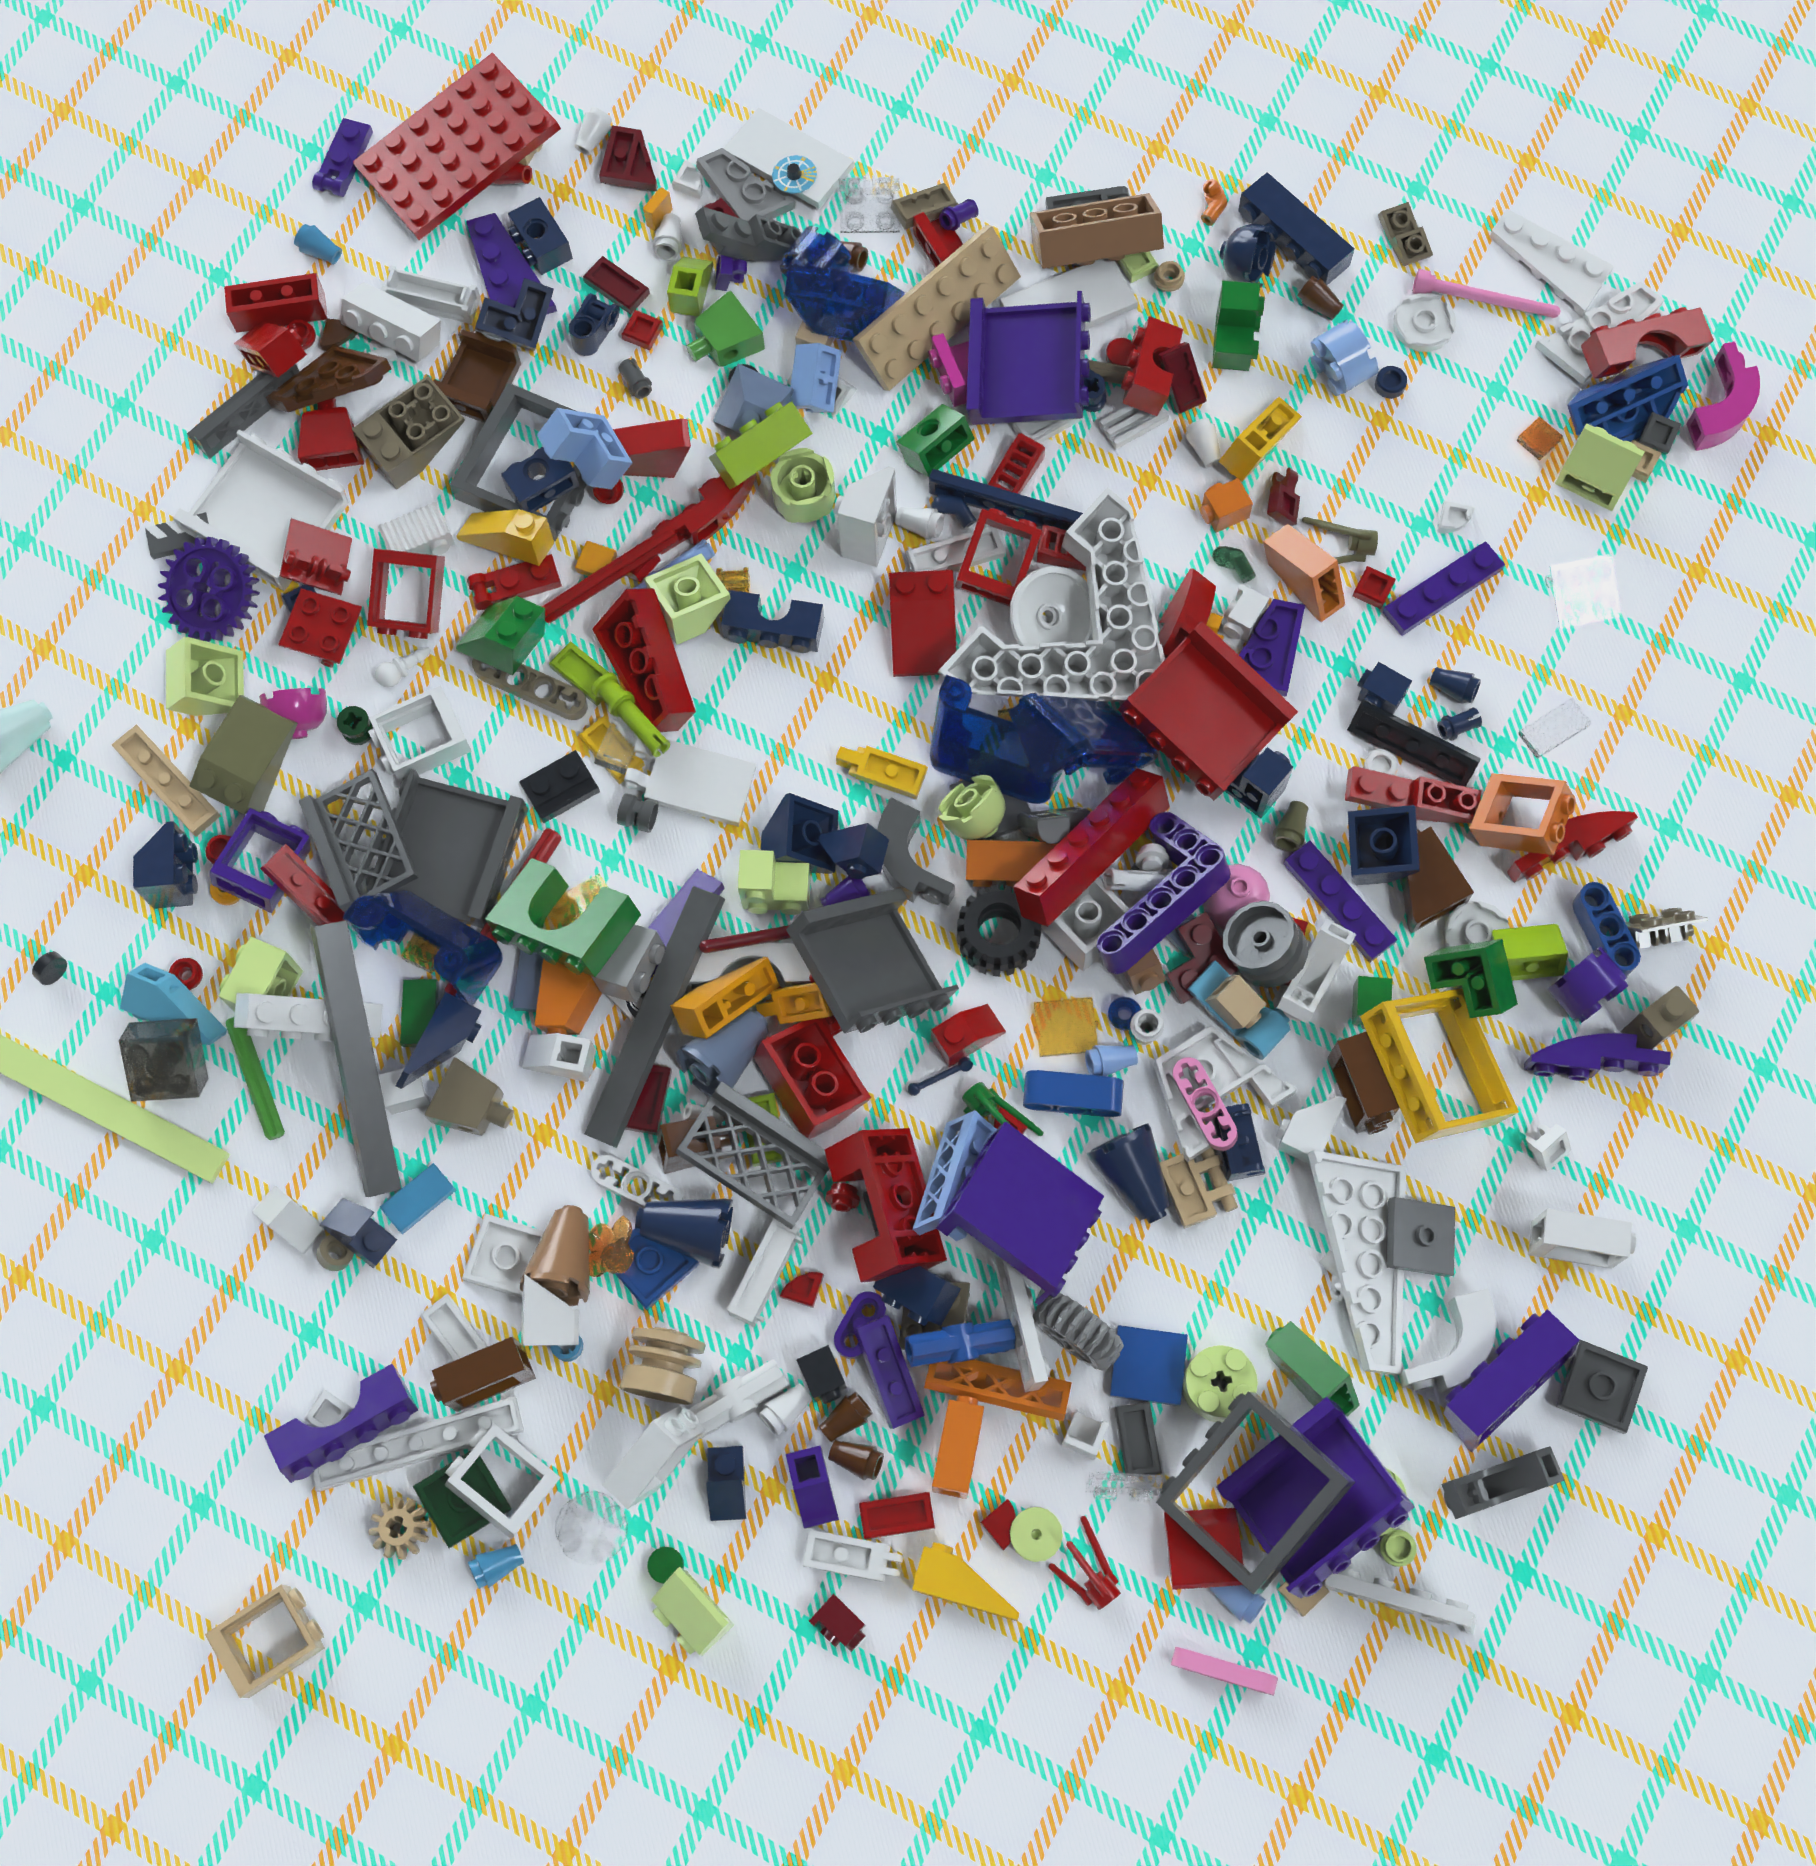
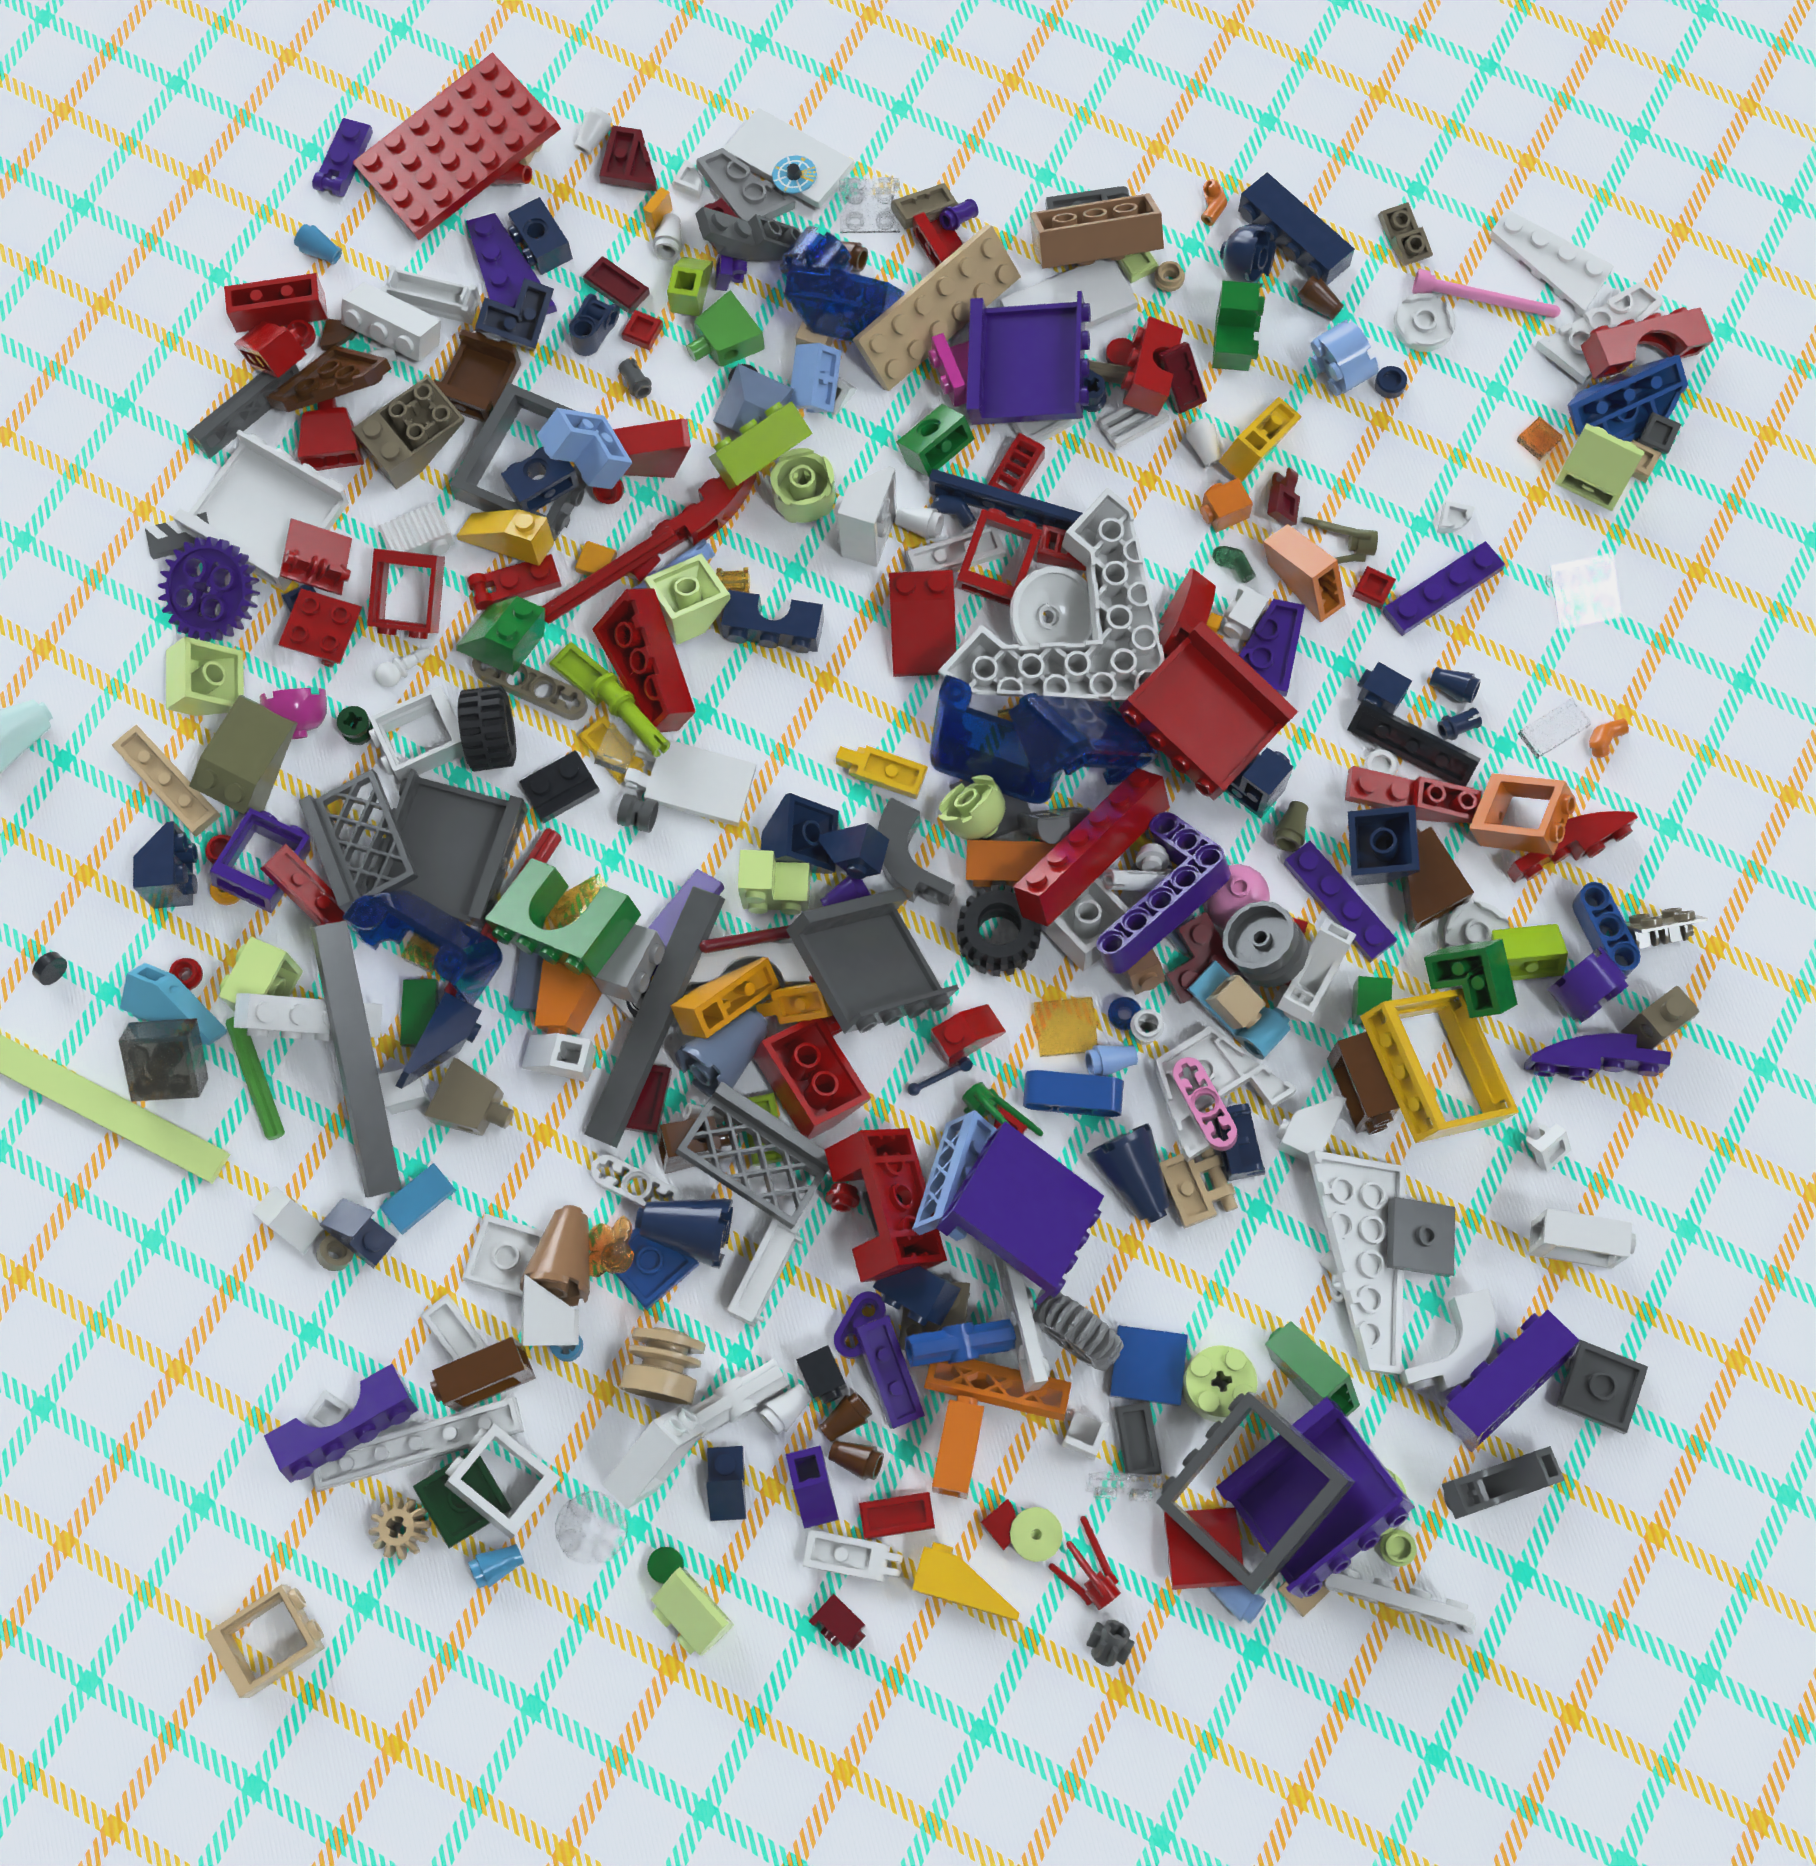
red tile [780,1272,824,1308] -> none
bright pink beam [1171,1647,1278,1696] -> none
dark pink arch [1686,341,1760,451] -> none
none -> black tyre [457,685,517,772]
none -> dark grey gear [1086,1620,1135,1667]
none -> orange arm [1589,718,1629,758]

